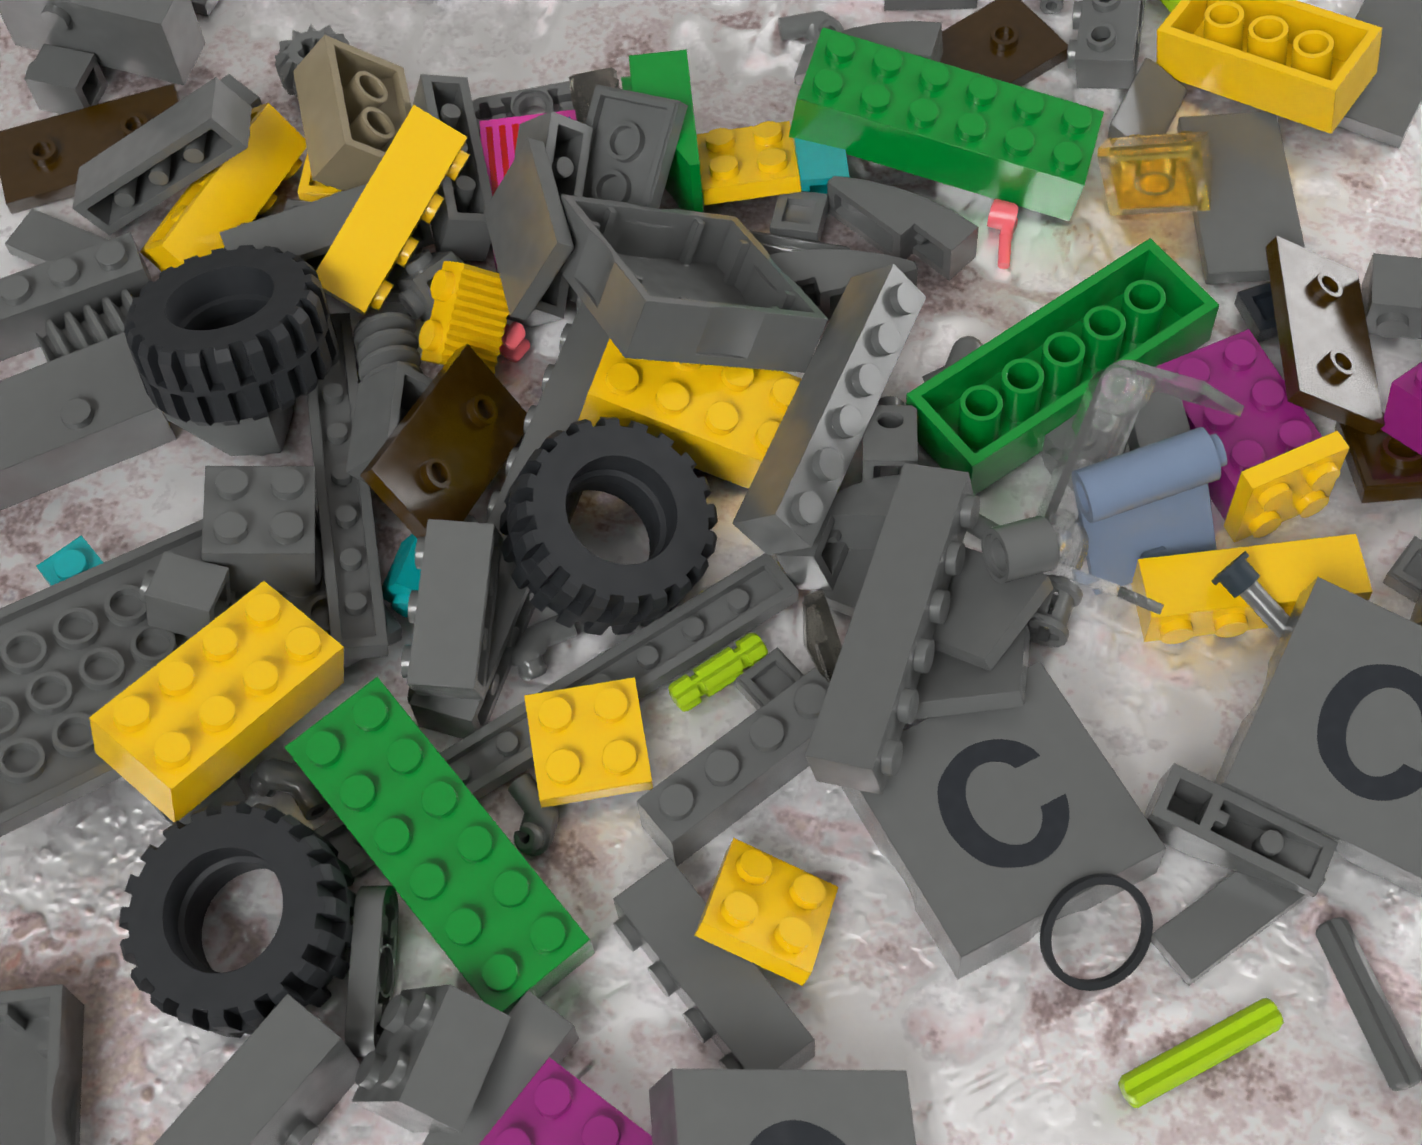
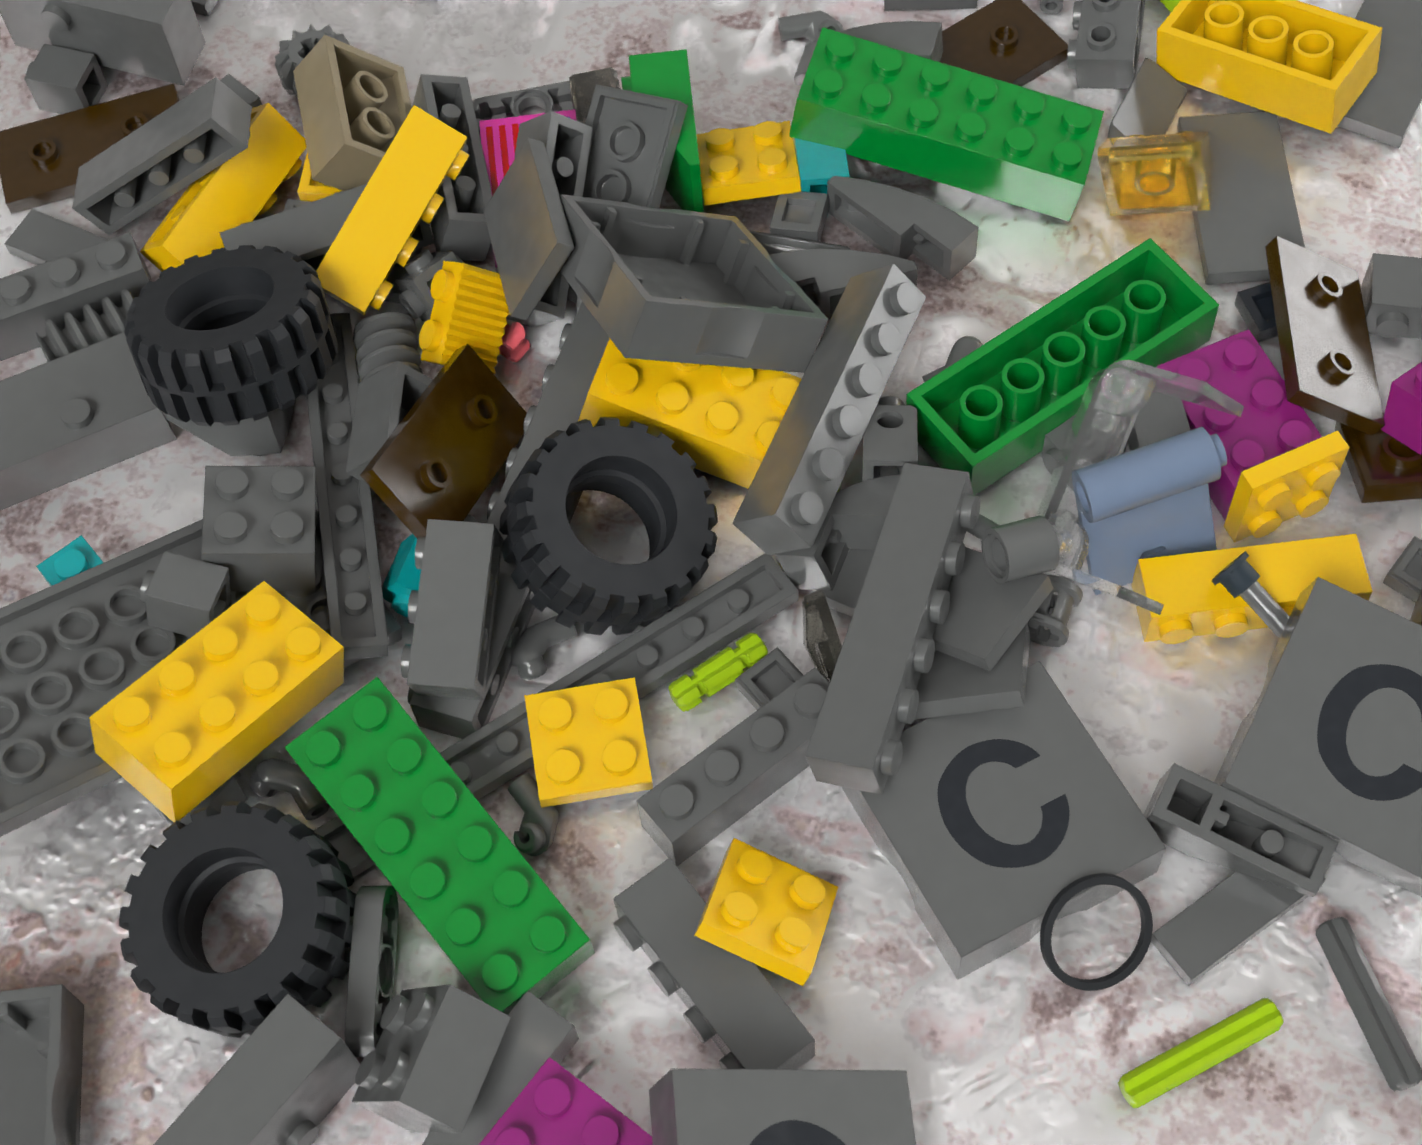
coral hand [987,199,1018,269] -> none

